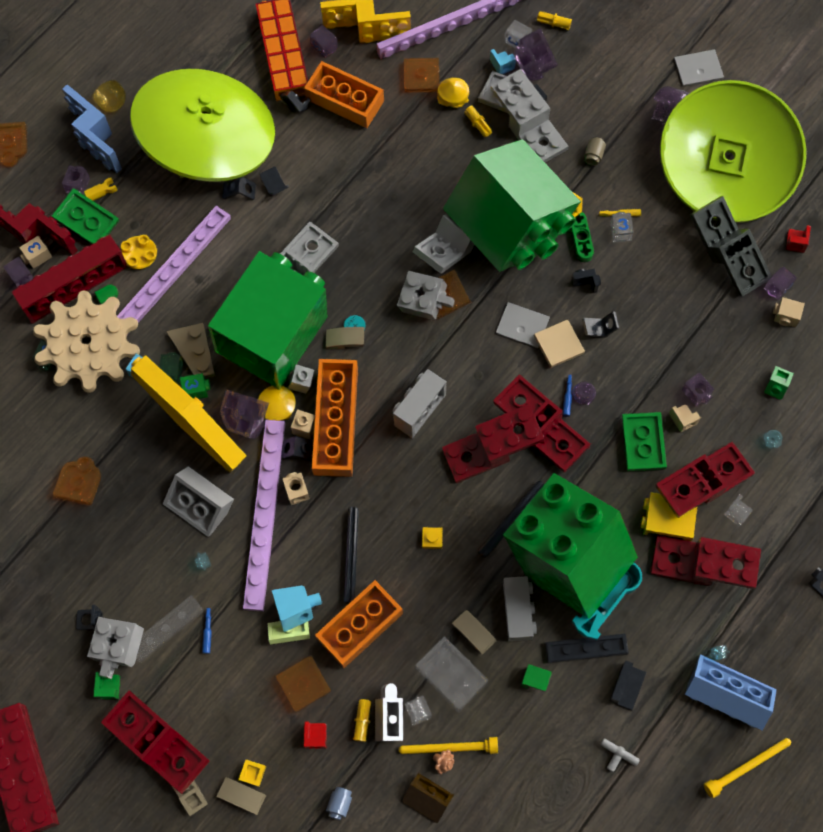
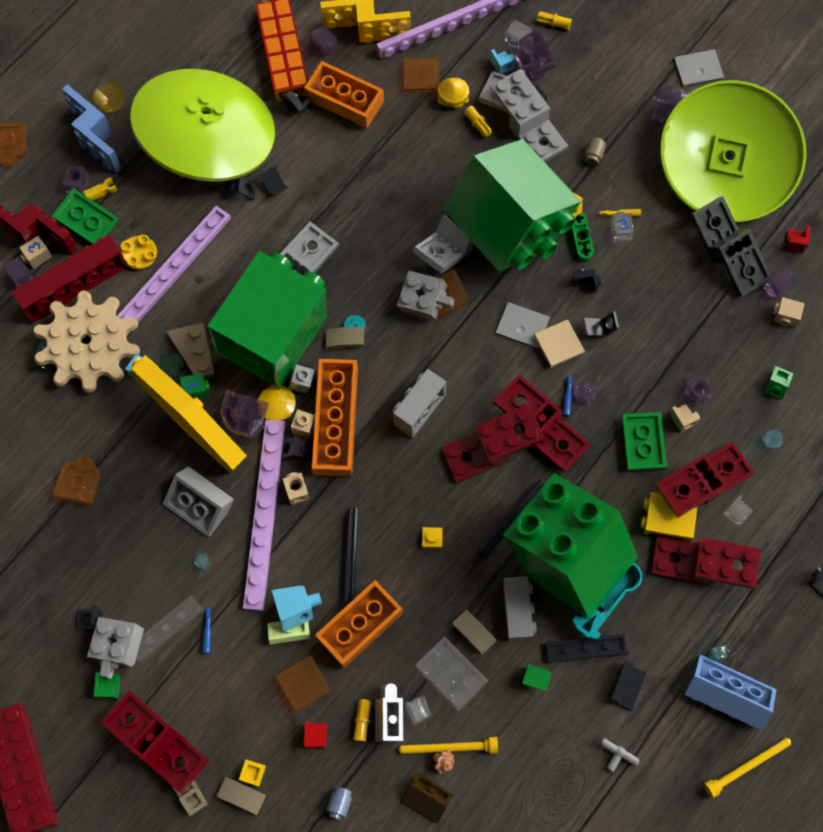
green tile [94,285,119,304] -> none

